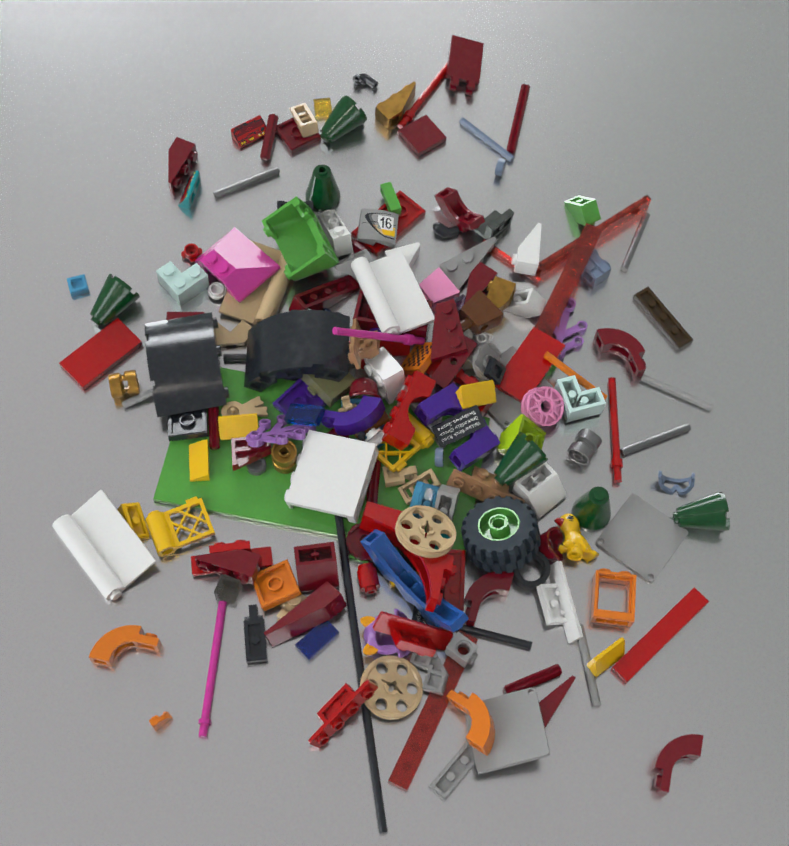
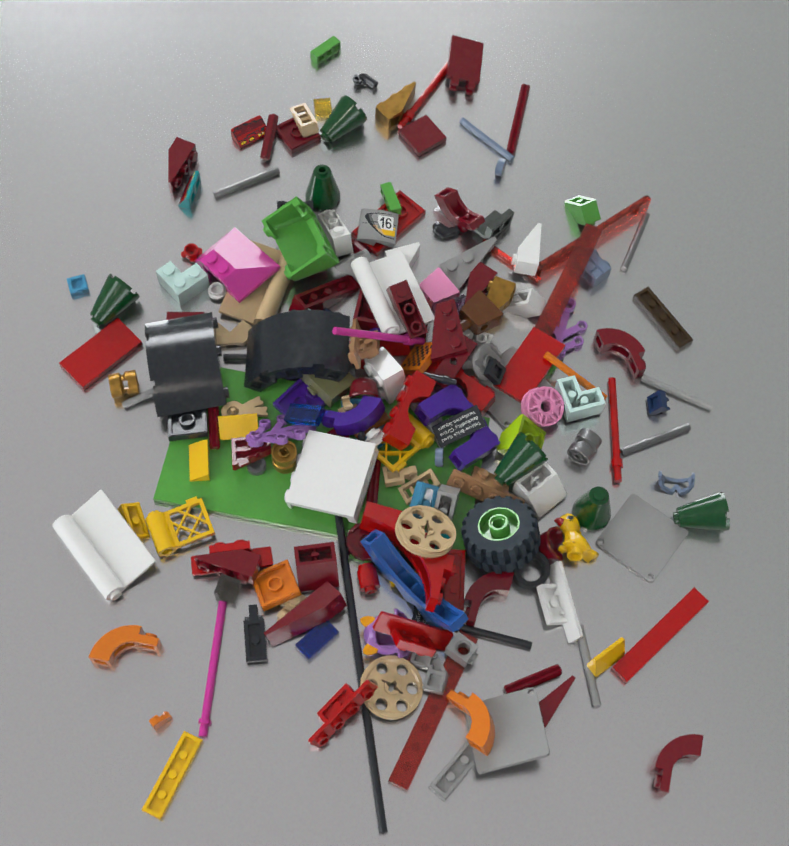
yellow slope [456,380,497,409] -> none
orange window [590,568,637,627] -> none
none -> yellow tile [142,731,204,821]
none -> bright green piece [310,36,341,64]
none -> dark red slope [386,280,428,340]
none -> black piece [423,372,458,385]
none -> dark blue tile [647,390,670,415]

